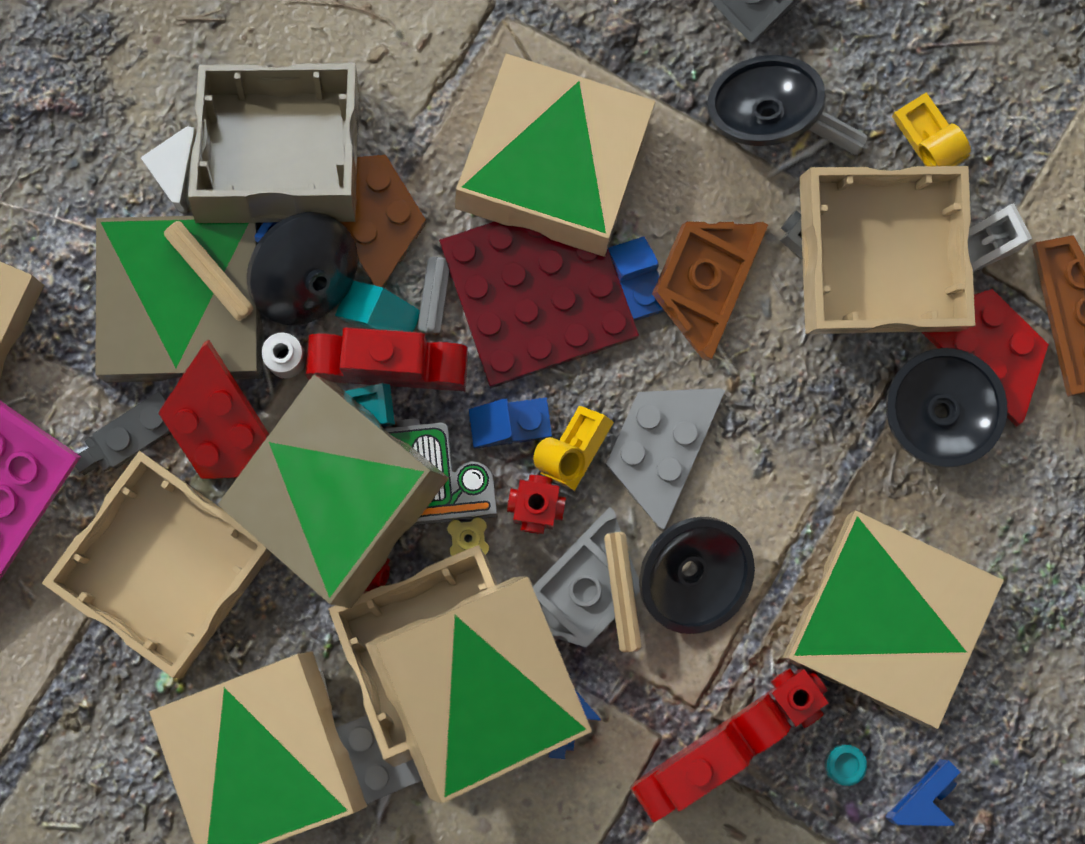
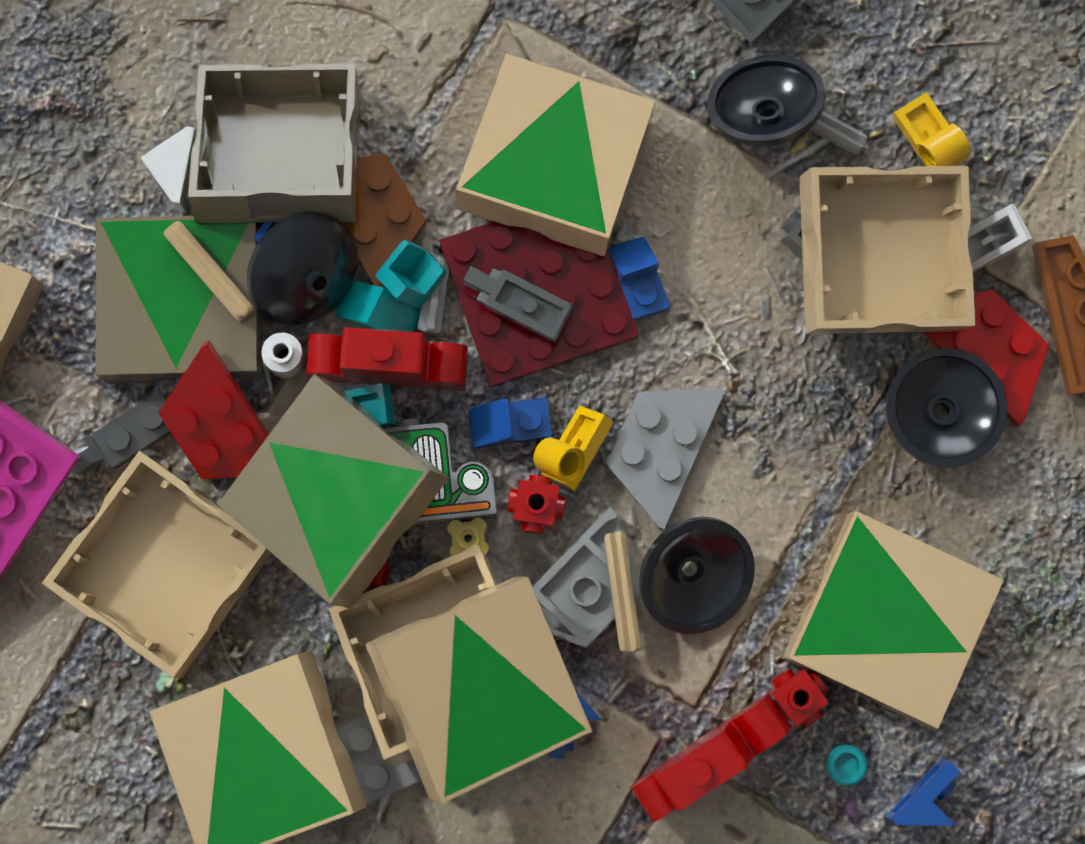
dark orange wing [652,222,768,361] -> none
none -> teal panel [375,240,447,309]
none -> dark grey hinge [463,266,573,343]

